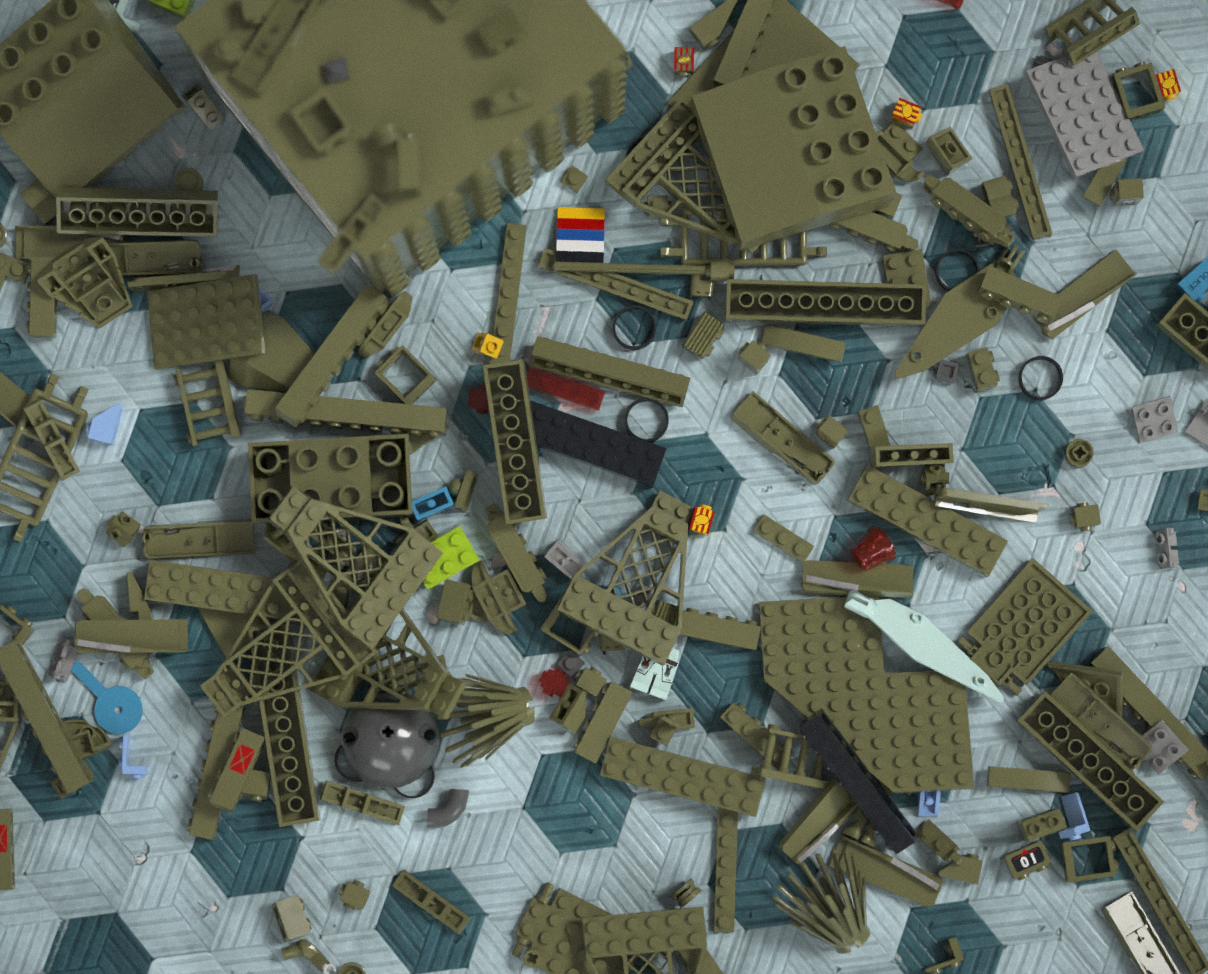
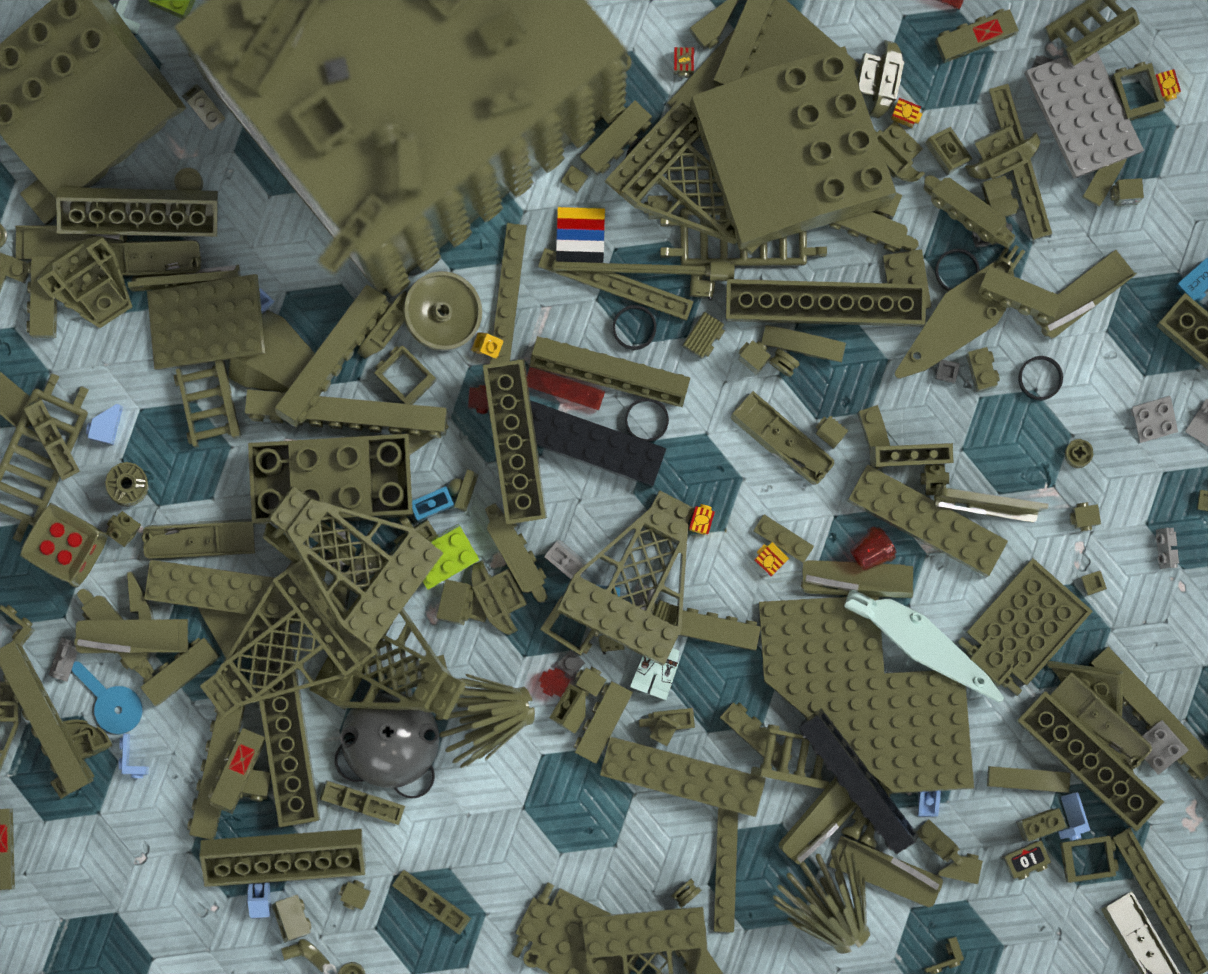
dark grey cylinder [427,789,469,828] -> none
none -> olive piece [20,503,108,588]
none -> olive wheel [105,462,149,507]
none -> olive brick [140,638,221,706]
none -> olive brick [200,829,366,887]
none -> light blue slope [247,882,271,918]
none -> olive dish [403,271,482,351]
none -> olive brick [580,100,652,176]
none -> yellow brick [755,542,789,577]
none -> olive wheel [768,348,800,377]
none -> plate [857,40,904,118]
none -> olive brick [935,9,1019,63]
none -> olive plate [965,124,1040,179]
none -> olive plate [1081,570,1107,596]

